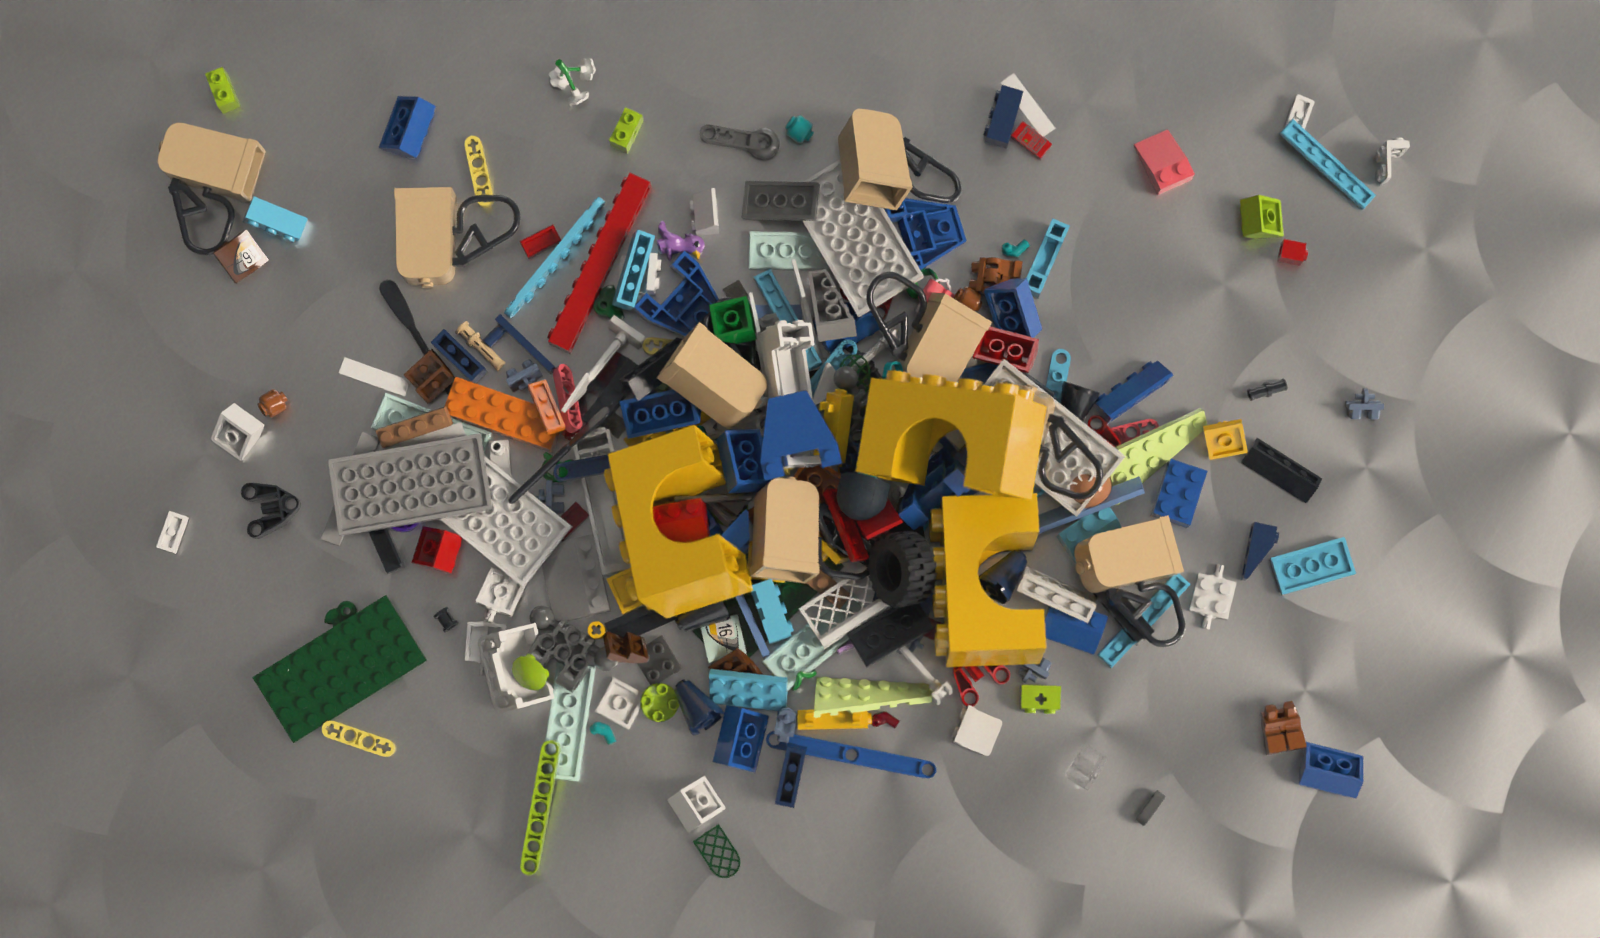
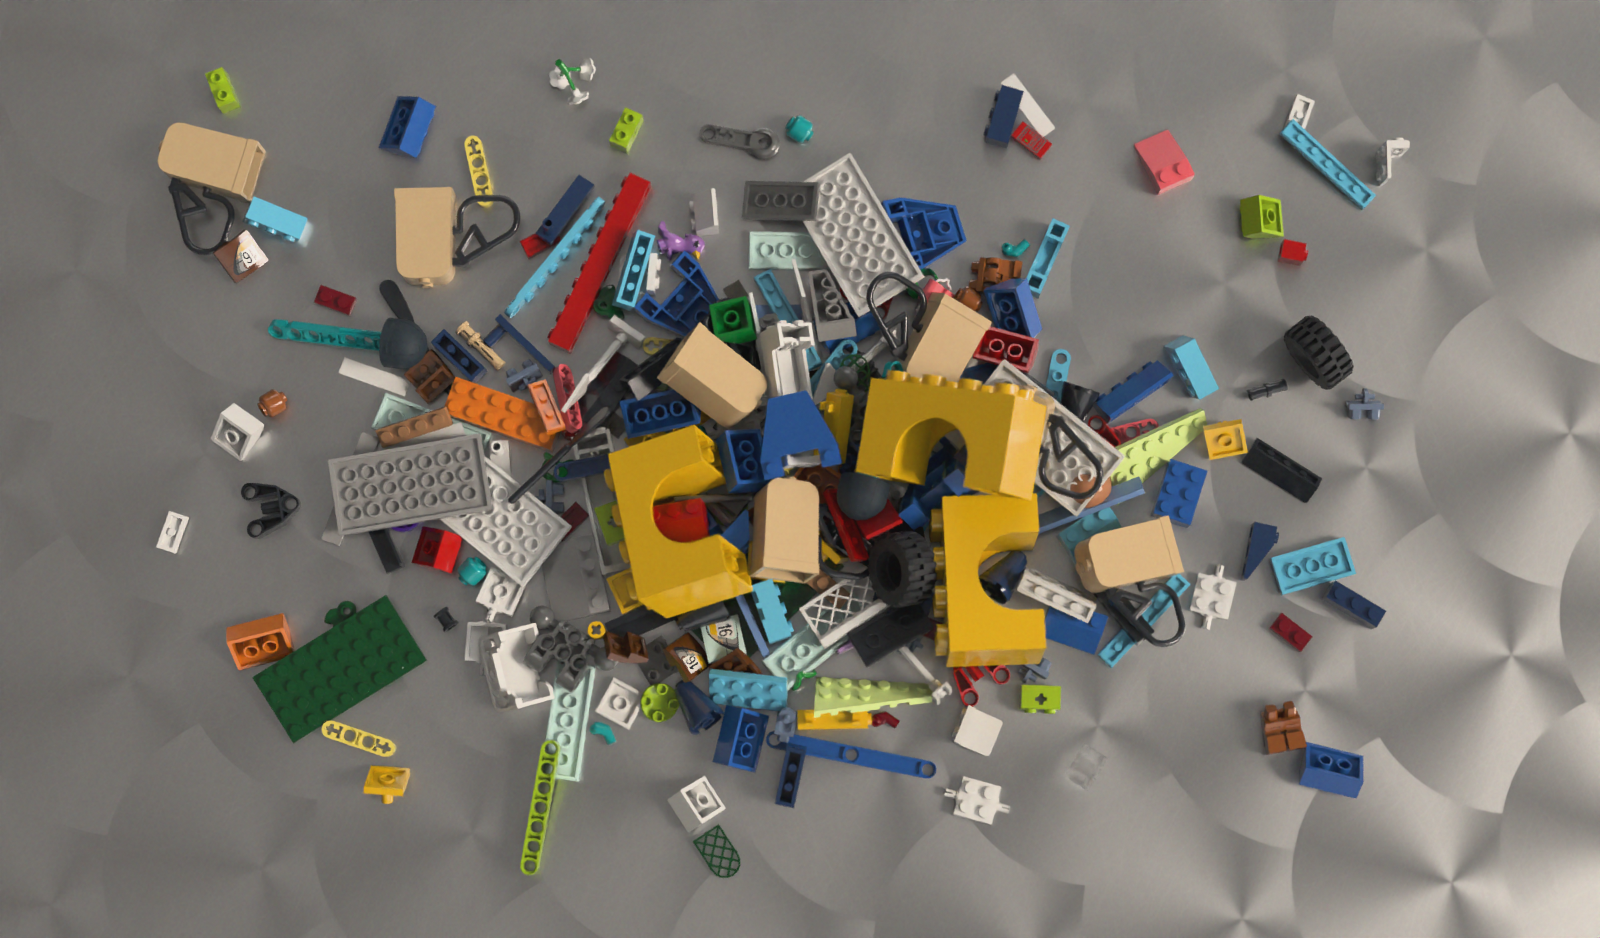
lime dish [512,654,549,690] -> none
tan piece [838,109,961,210] -> none
dark grey beam [1136,790,1165,826] -> none
none -> orange slope [226,613,294,671]
none -> piece [268,318,427,369]
none -> dark red plate [314,285,357,316]
none -> yellow tile [364,766,410,804]
none -> teal head [458,557,486,585]
none -> dark blue piece [536,175,594,245]
none -> lime brick [594,500,625,547]
none -> reddish brown slope [663,632,712,683]
none -> white plate [944,776,1010,825]
none -> medium azure wedge [1164,335,1219,400]
none -> dark red plate [1269,613,1313,652]
none -> black tyre [1284,316,1354,390]
none -> dark blue brick [1322,581,1386,629]

